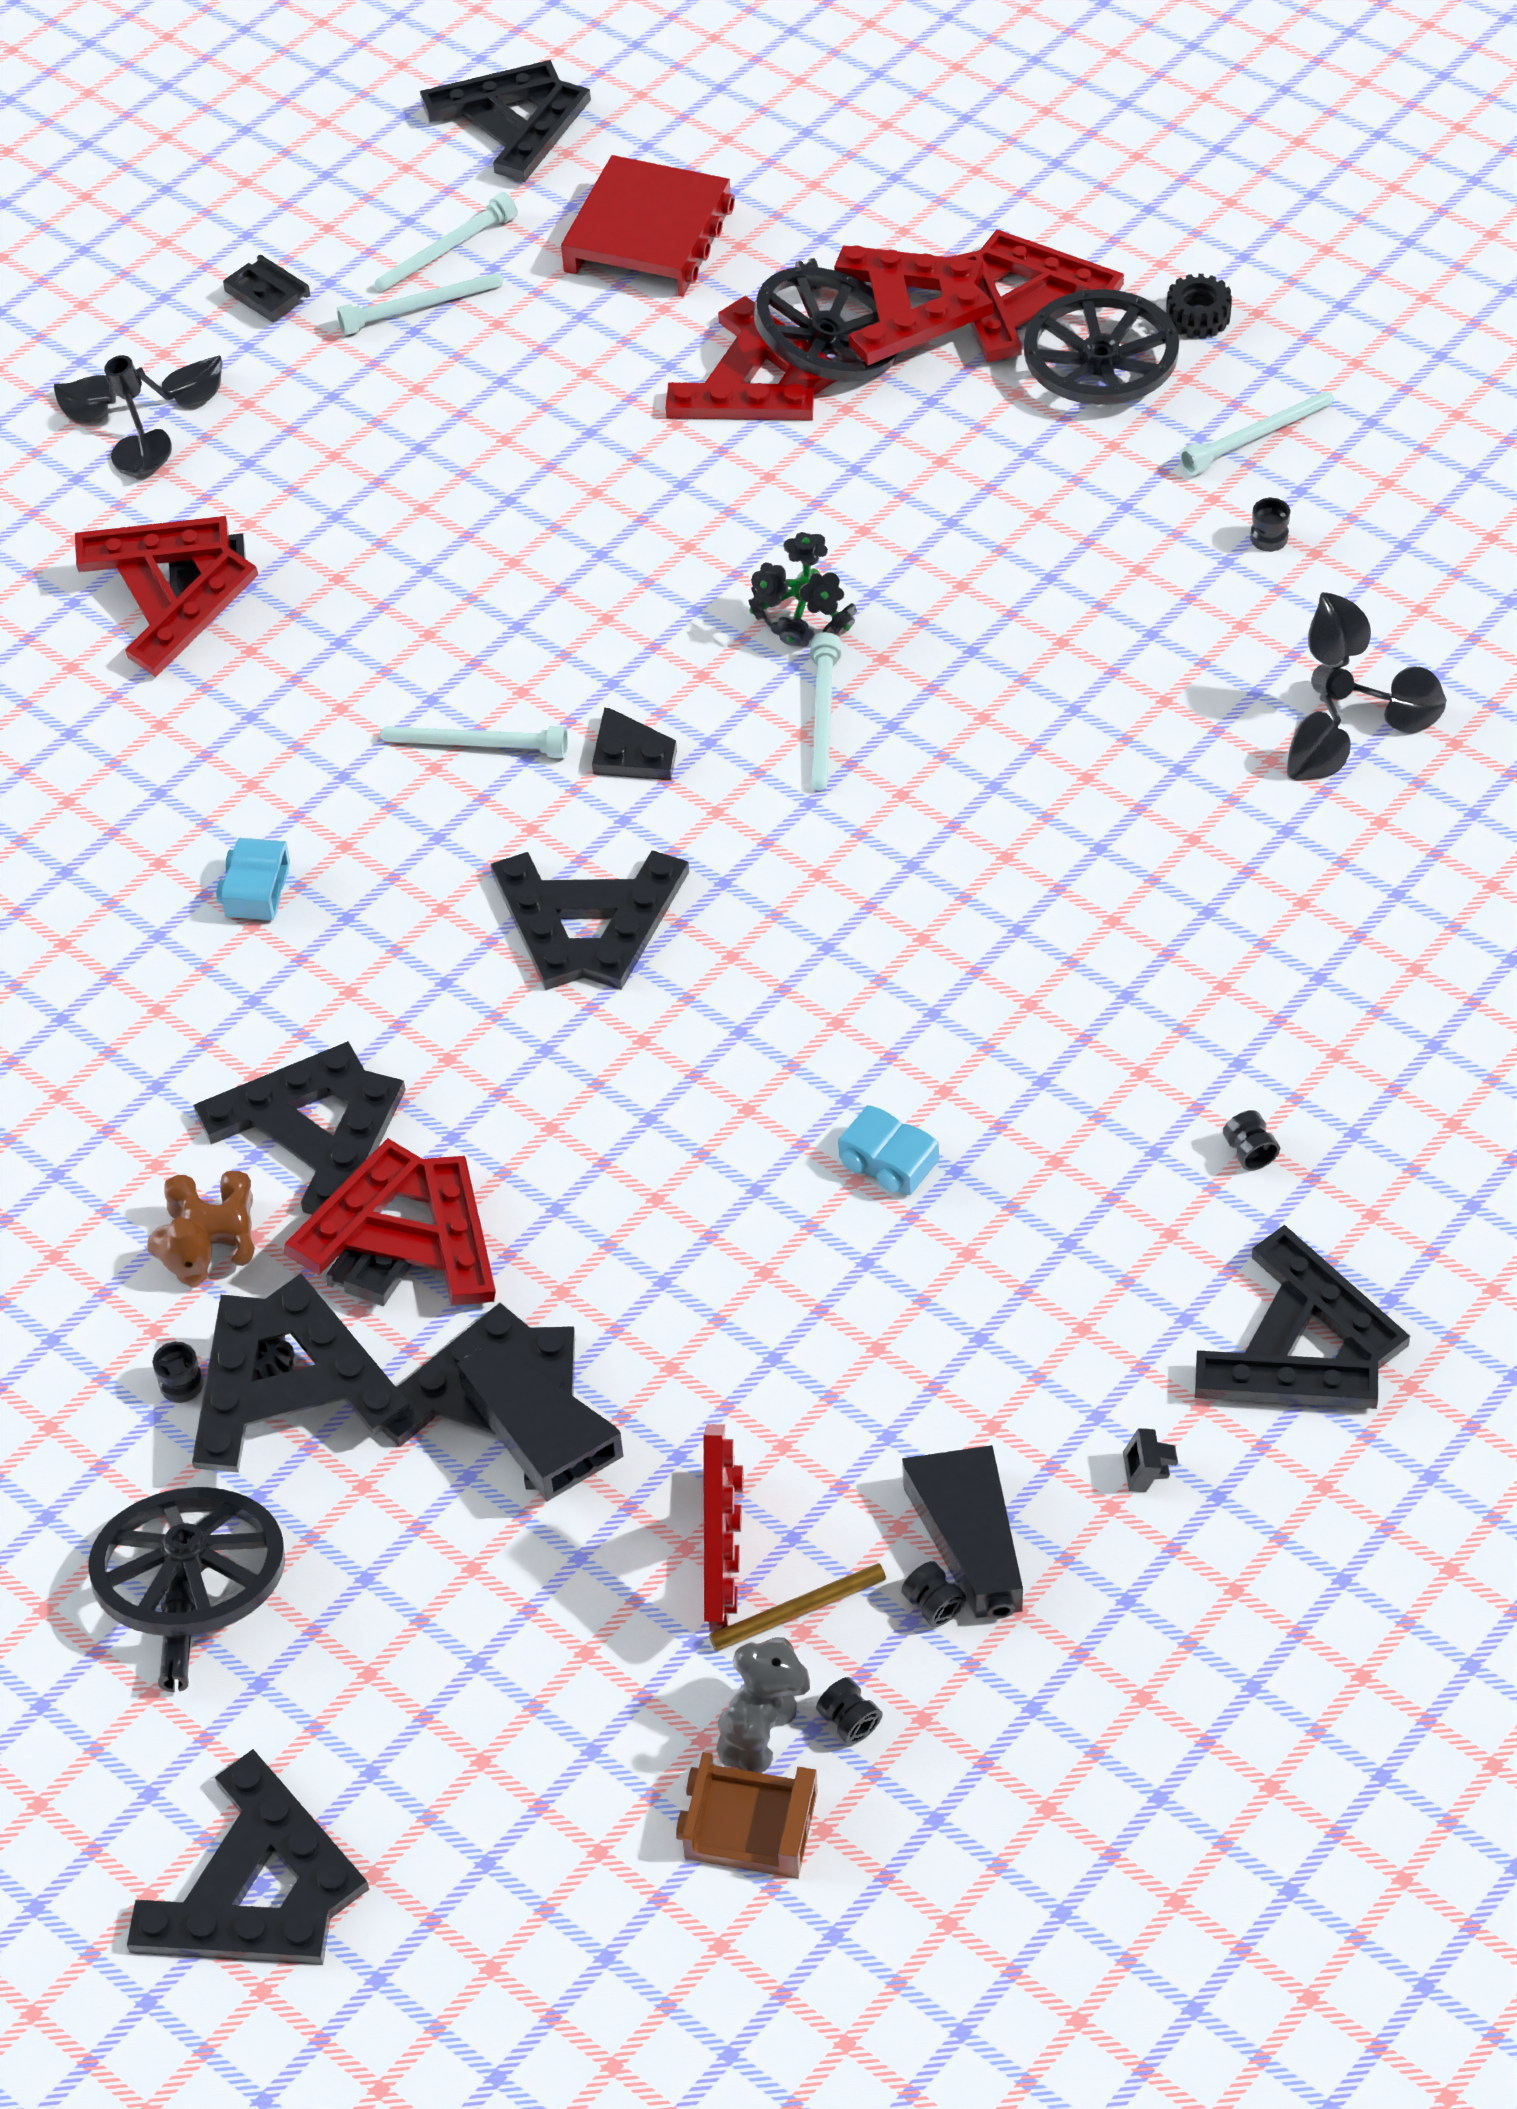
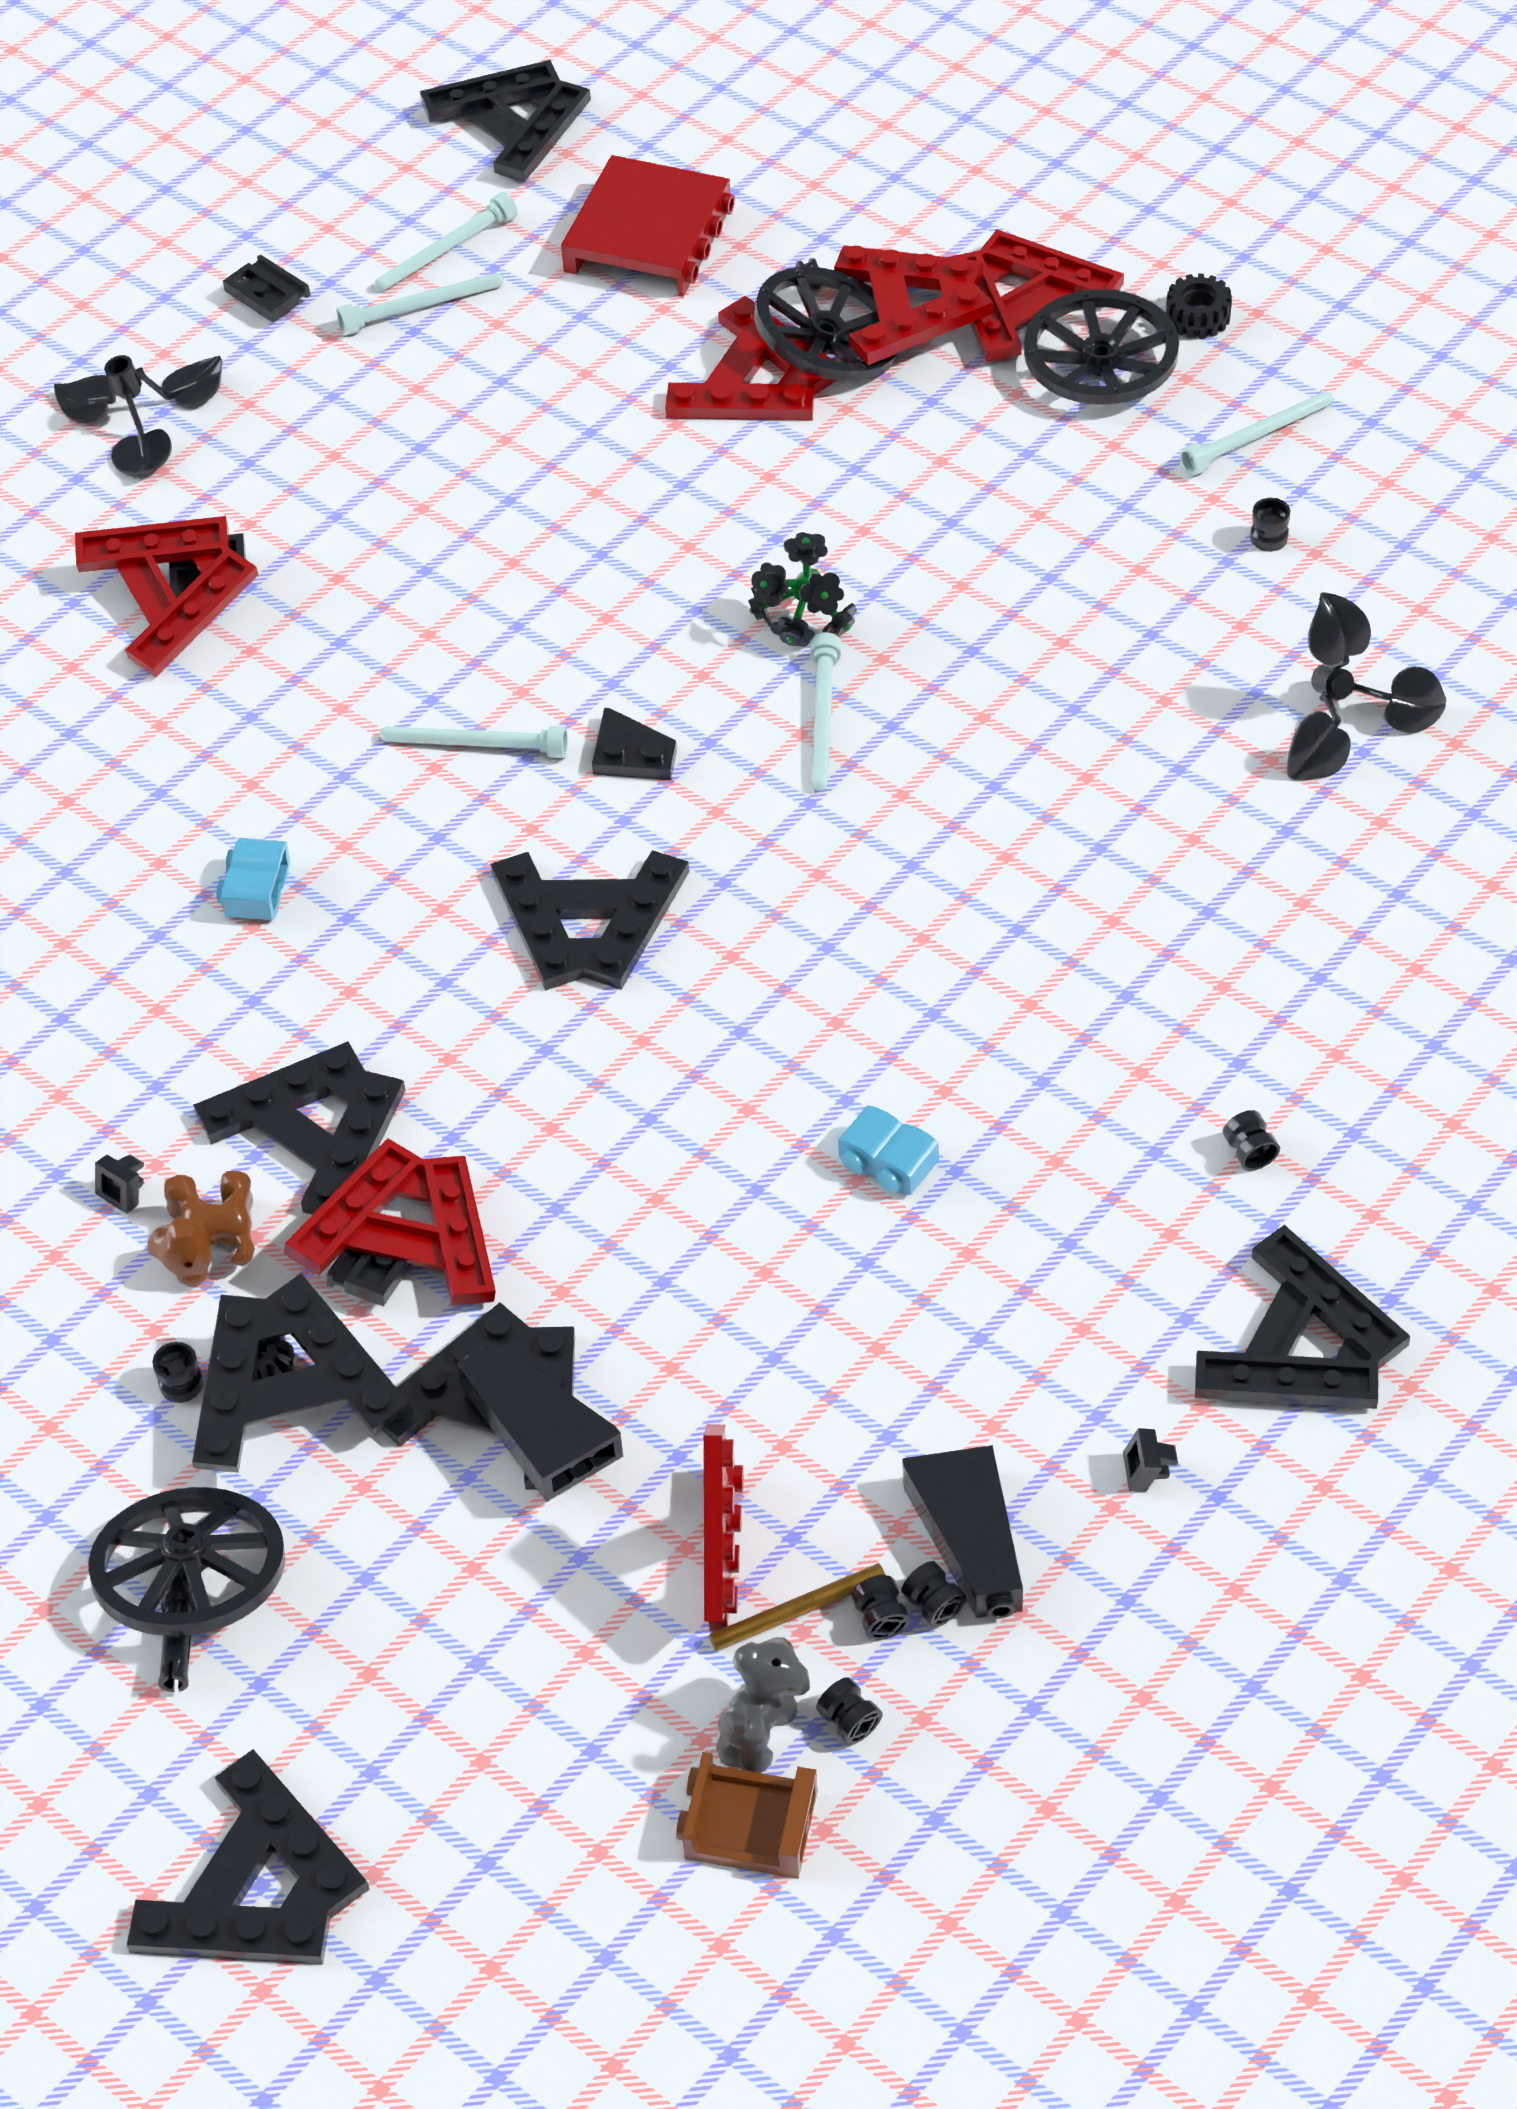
none -> black tile [95,1154,144,1214]
none -> black wheel [851,1575,910,1641]

